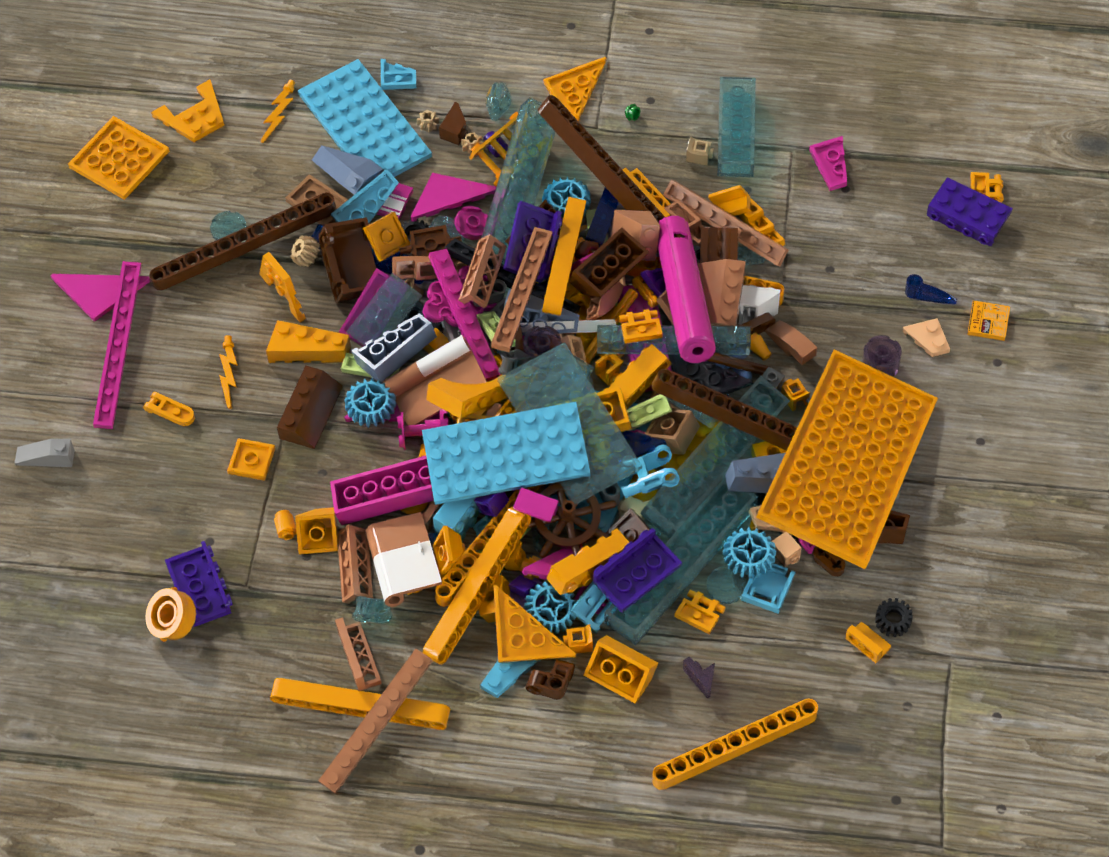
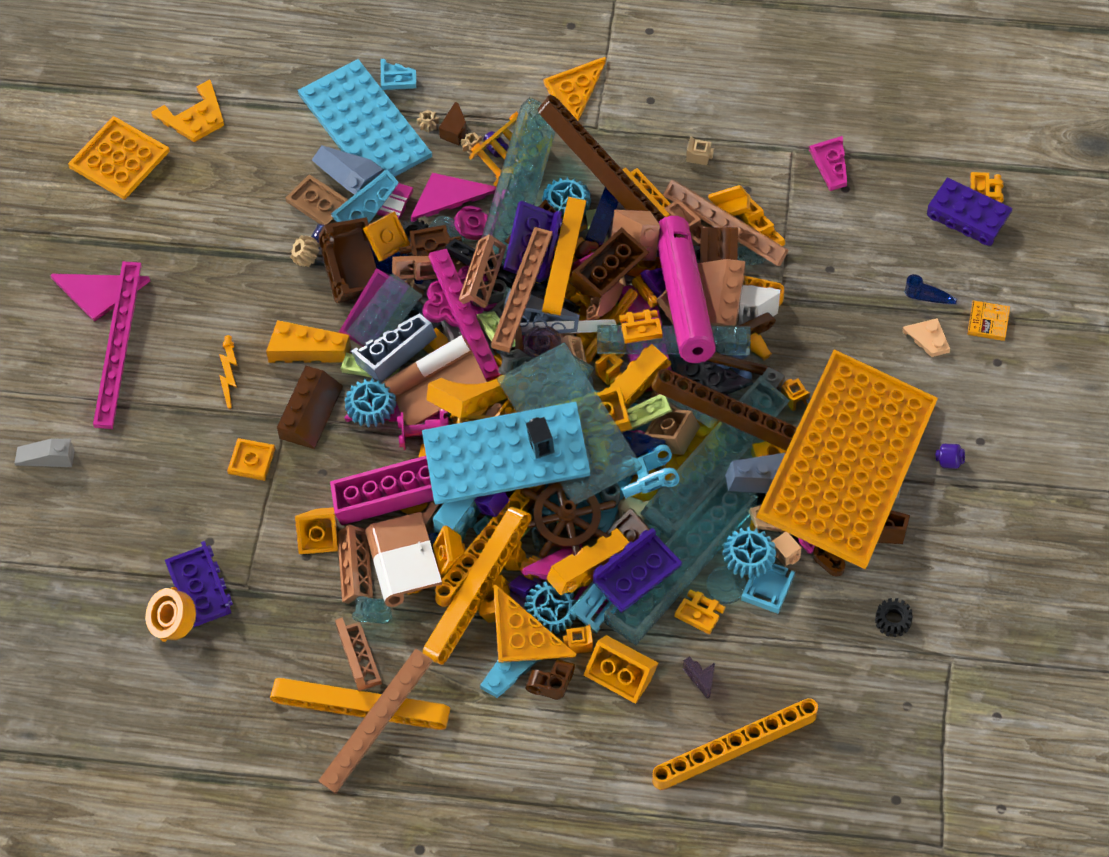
light orange plate [143,392,195,426] -> none
reddish brown beam [149,192,337,291] -> none
clear light blue tile [210,211,247,240] -> none
light orange wing [259,252,306,322] -> none
light orange piece [261,80,295,143] -> none
light orange brick [274,510,297,540] -> none
clear light blue hat [485,82,512,121] -> none
dark pink panel [513,487,559,522] -> none
green plate [625,104,641,121] -> none
clear light blue brick [717,77,756,177] -> none
nougat slope [765,320,817,365] -> none
light orange panel [845,622,891,663] -> none
brick [862,335,902,377] -> none
none -> black brick [526,417,555,459]
none -> dark purple head [936,443,965,469]

